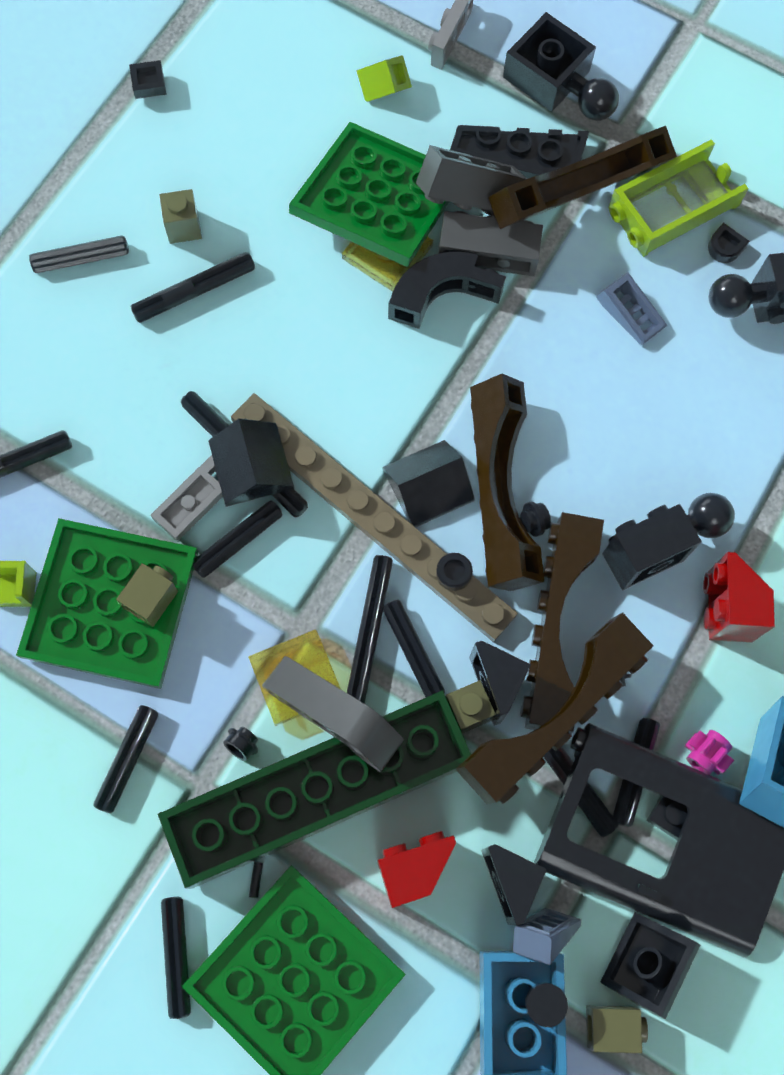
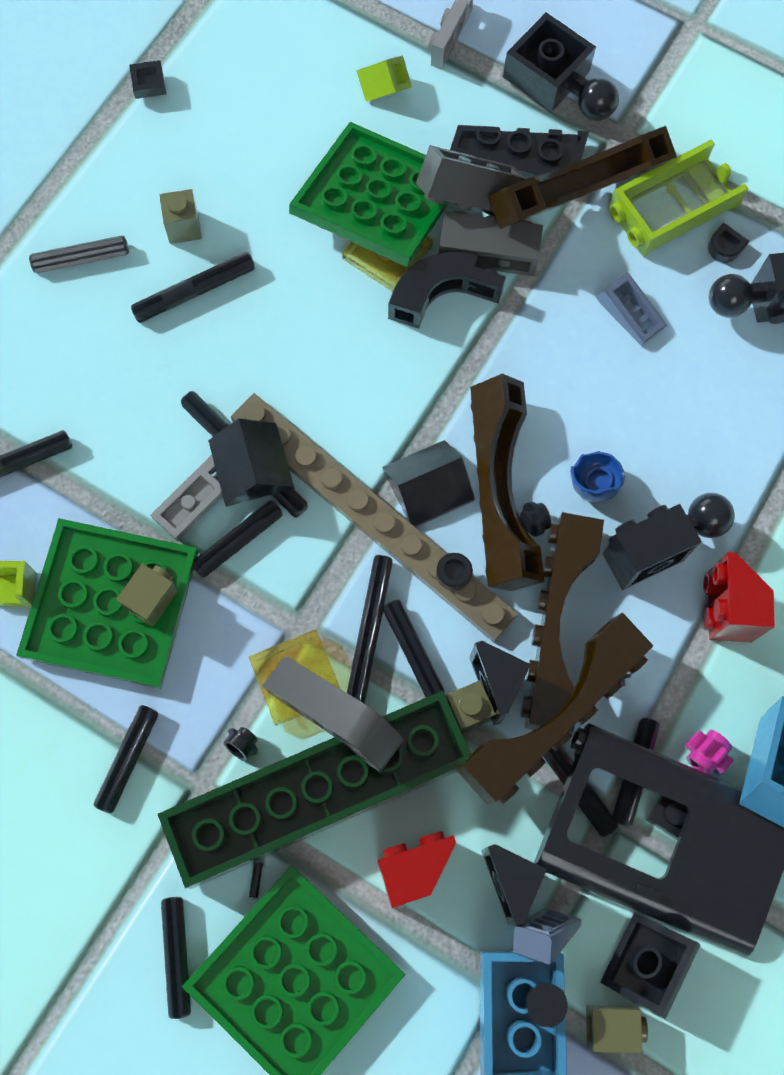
none -> blue hair [570,451,625,503]

